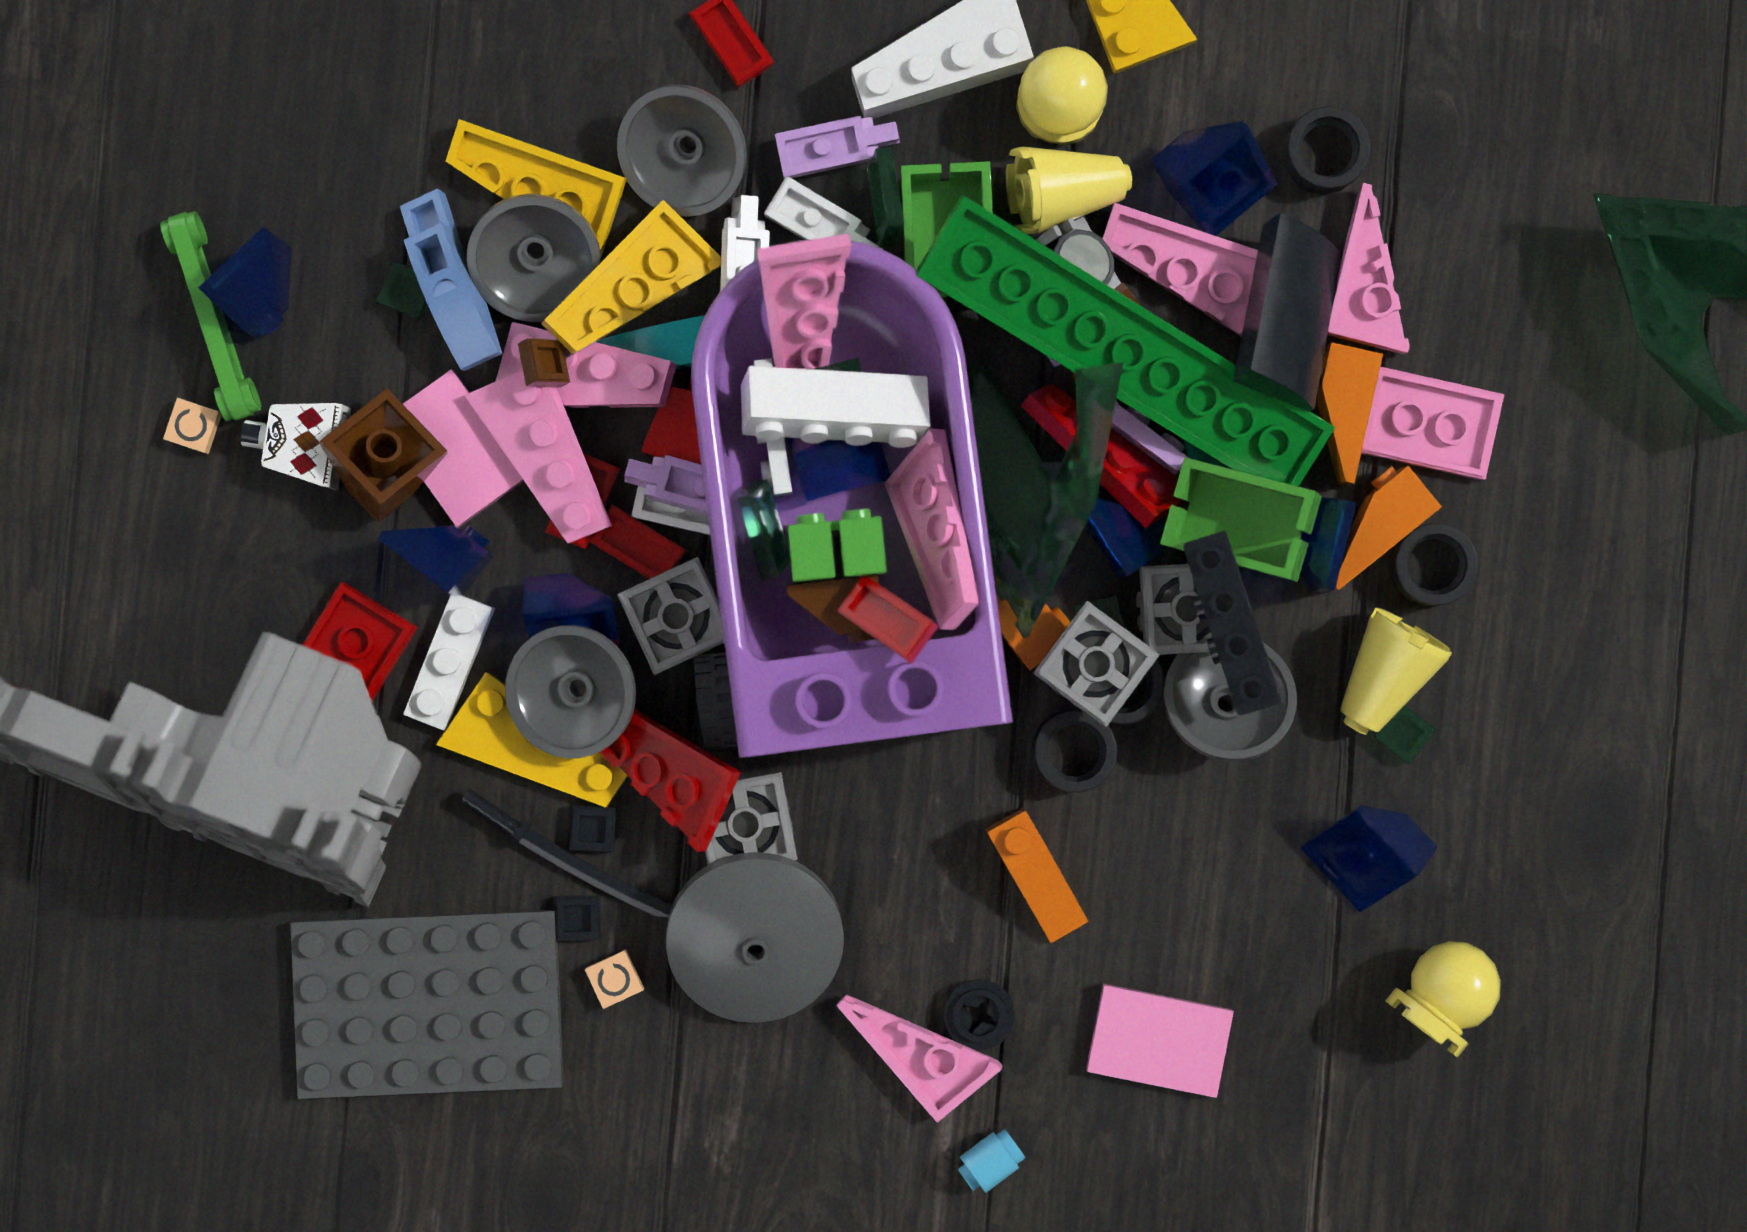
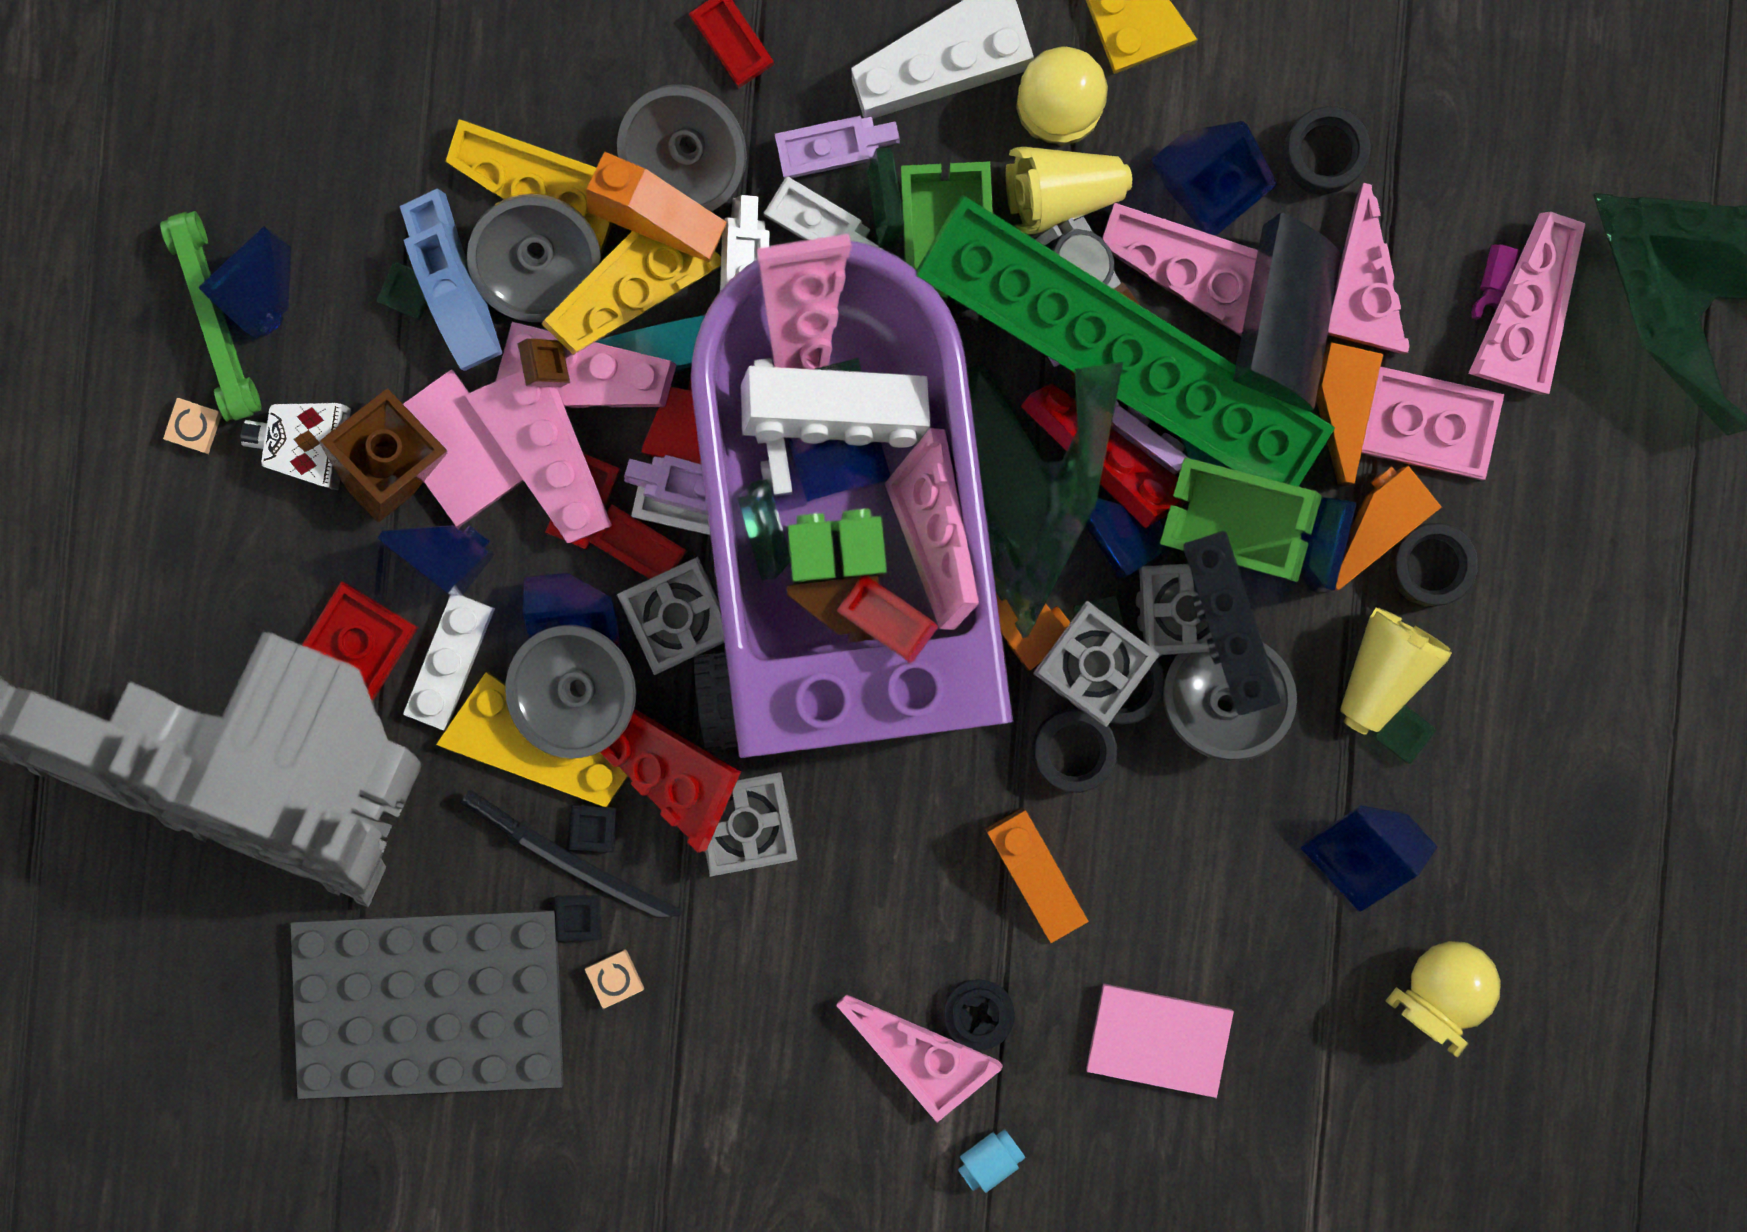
dark grey dish [666,852,844,1023] -> none
none -> orange slope [586,152,727,263]
none -> bright pink wing [1468,212,1585,395]
none -> magenta bar [1471,245,1521,320]

